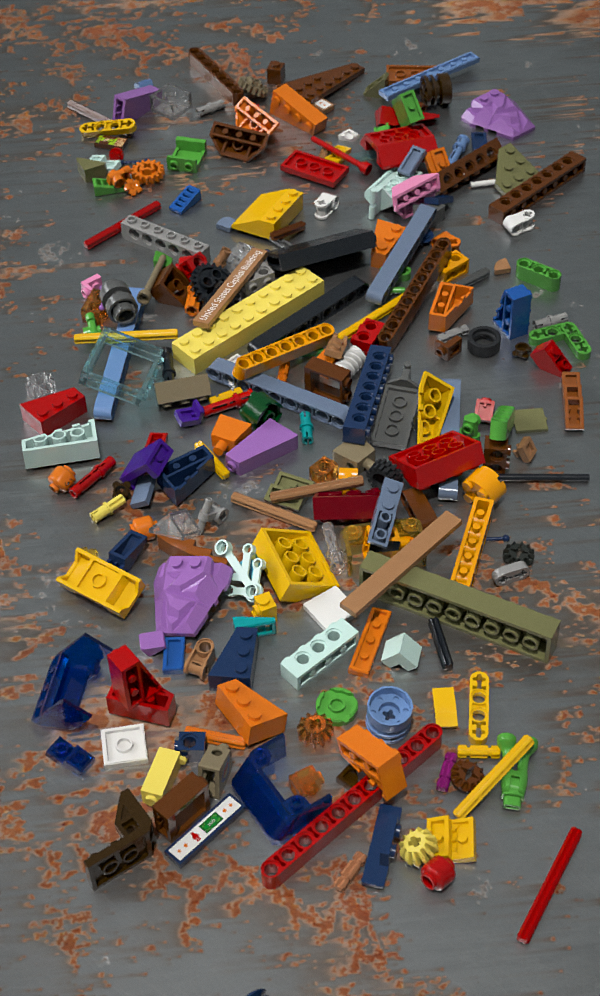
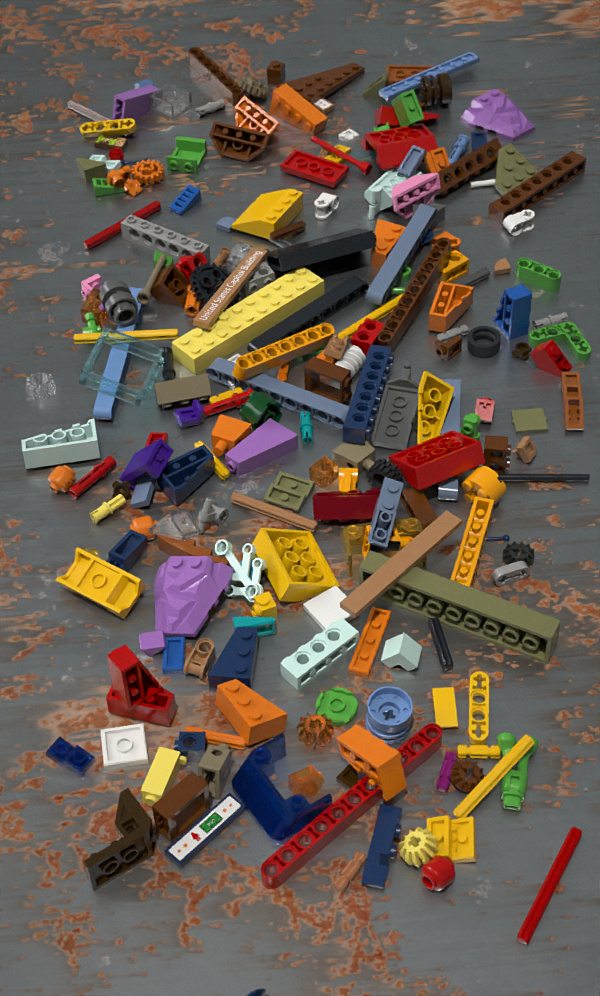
red wedge [19,387,88,436] -> none
clear blue windscreen [31,632,113,731] -> none
medium nougat axle [270,475,364,503] -> none
clear pin [321,522,347,574] -> none
dark blue tile [424,195,454,205] -> none
bright green beam [489,405,515,441] -> none

